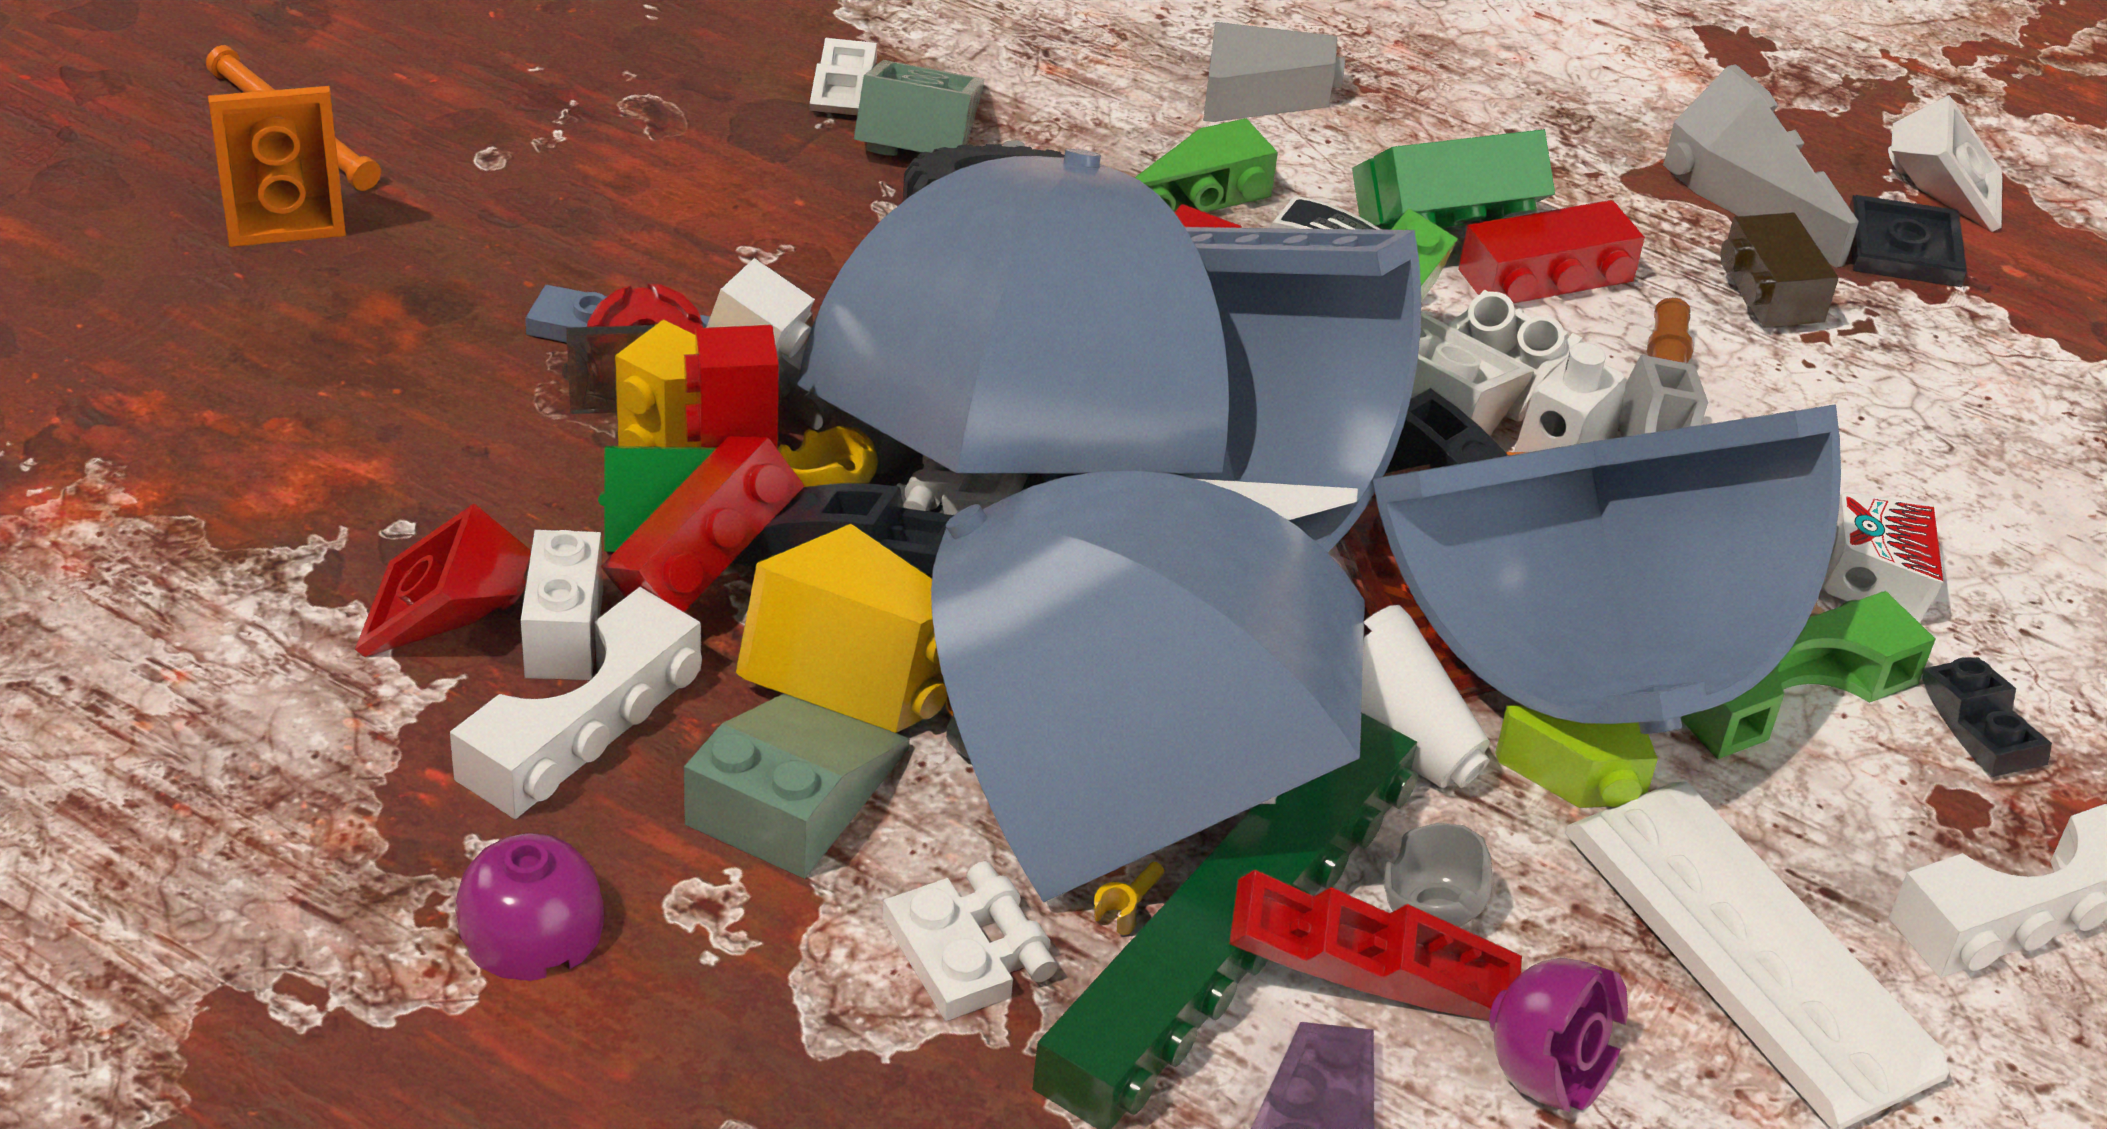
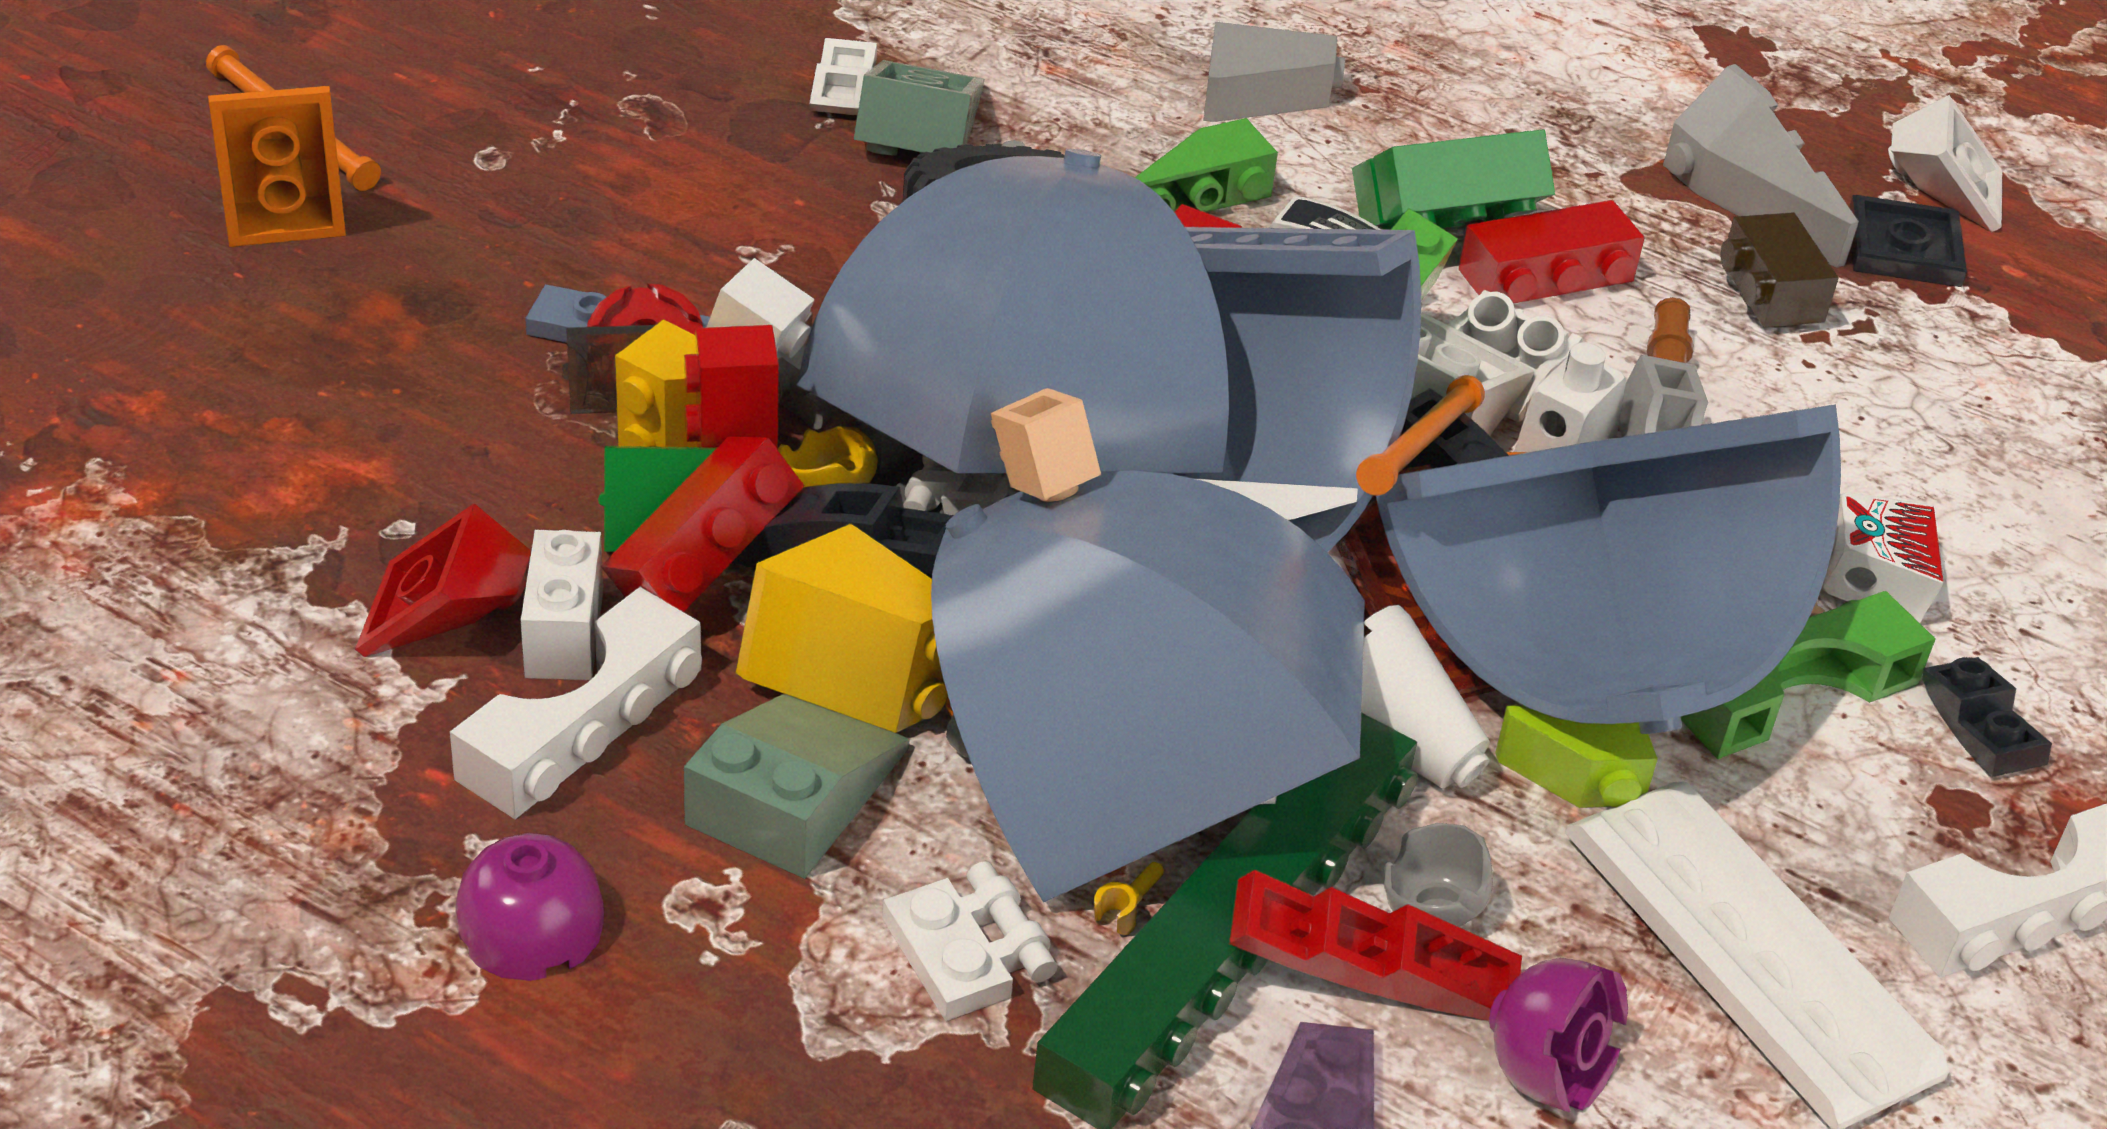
none -> light nougat brick [991,388,1101,502]
none -> orange bar [1356,375,1485,496]

